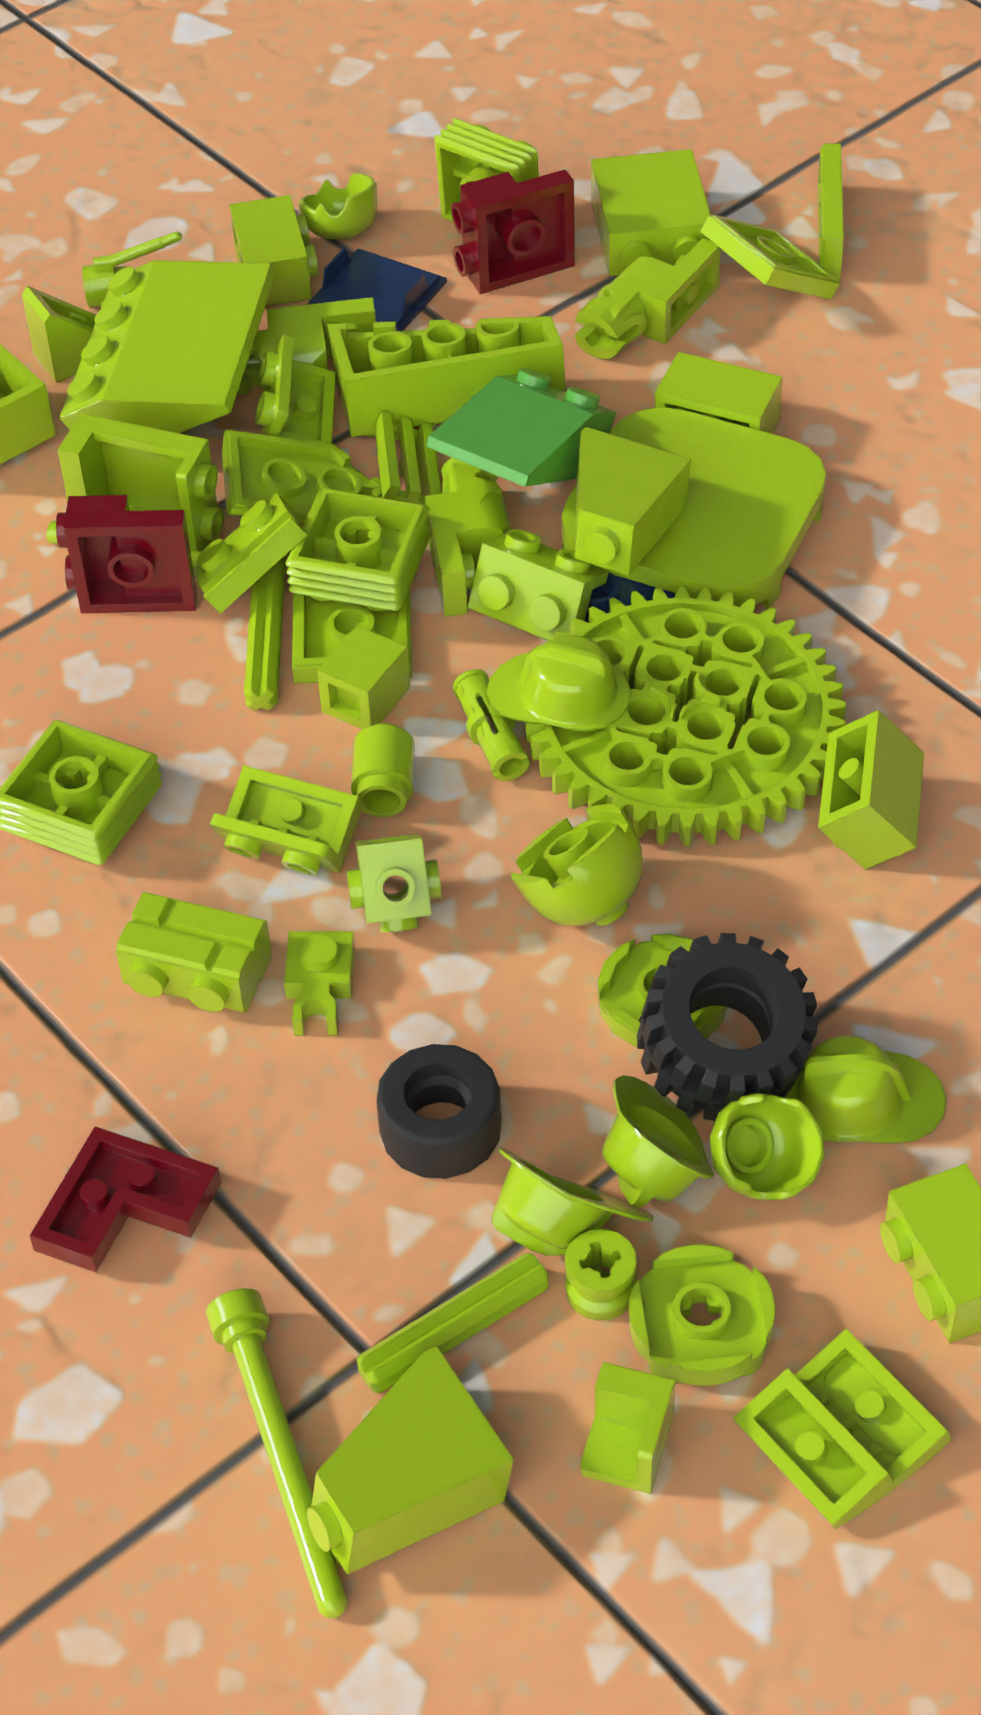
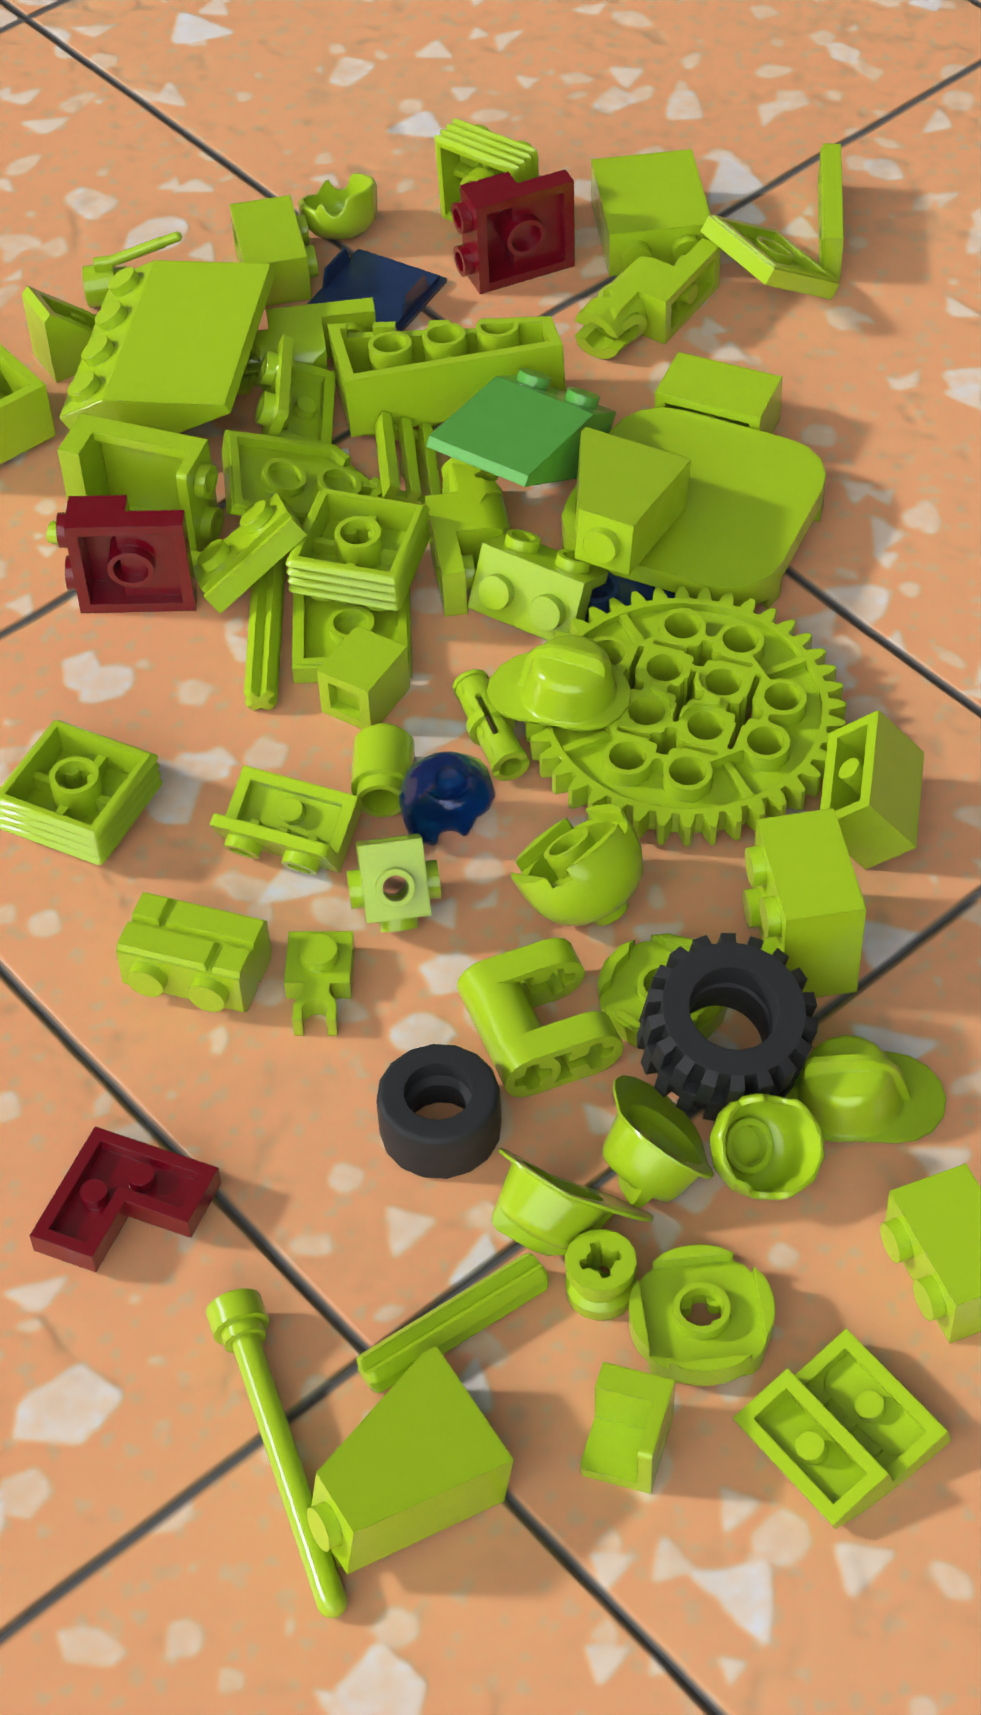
none -> clear blue hair [399,751,496,846]
none -> lime connector [457,937,624,1097]
none -> lime brick [742,808,866,998]

